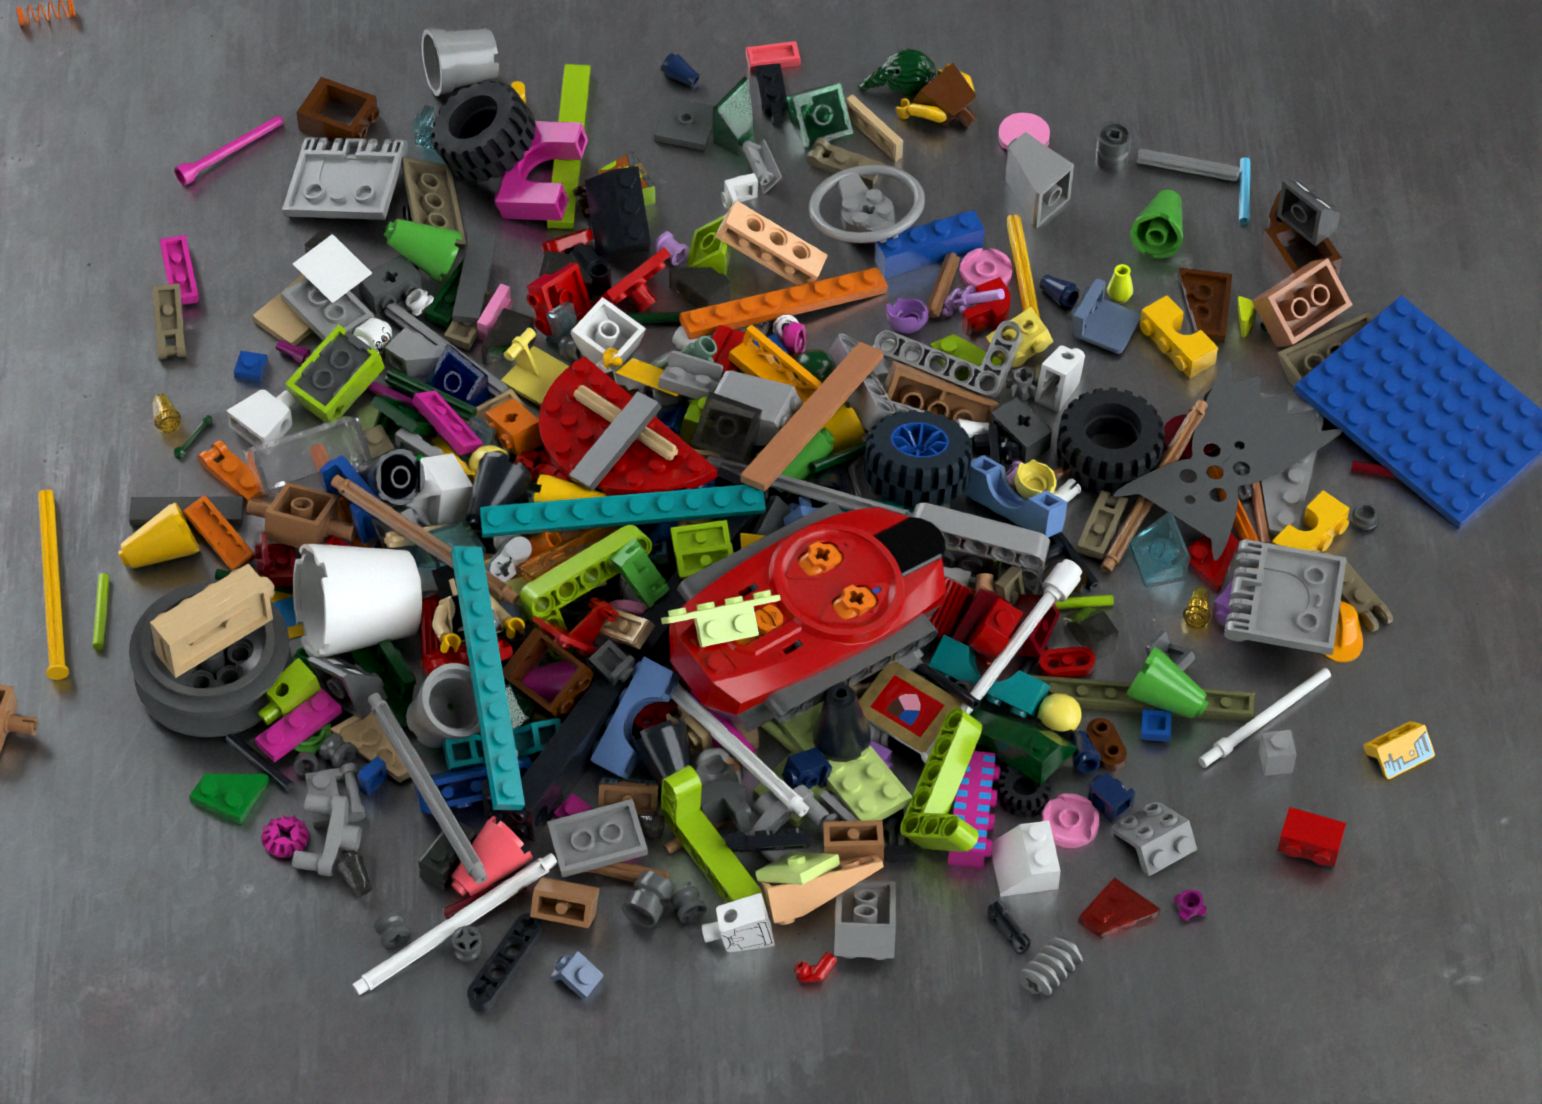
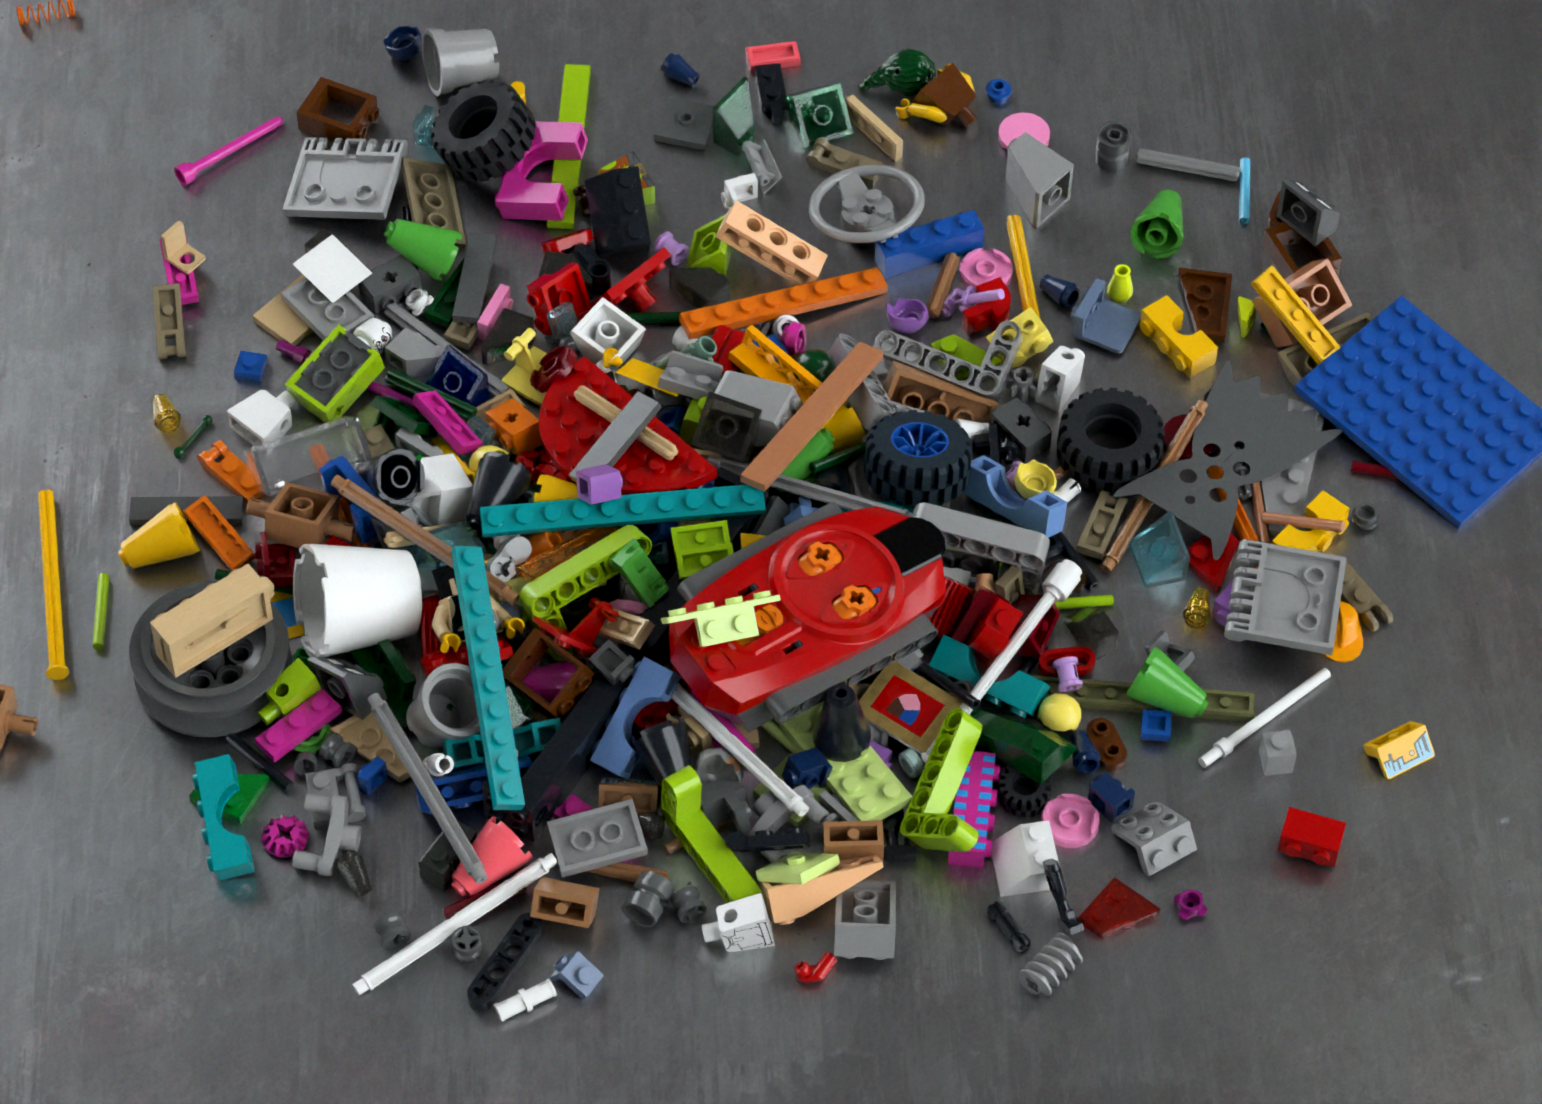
none -> tan bracket [161,221,206,275]
none -> teal arch [192,754,255,881]
none -> dark blue hair [384,26,422,61]
none -> white pin [422,753,454,776]
none -> white pin [494,978,557,1022]
none -> dark red tile [530,345,577,393]
none -> medium lavender brick [576,464,623,505]
none -> light aqua tile [899,748,924,778]
none -> blue plate [985,79,1011,103]
none -> black piece [1043,859,1084,935]
none -> lavender bush [1052,656,1083,692]
none -> yellow tile [1250,265,1340,365]
none -> nougat bar [1262,512,1345,532]

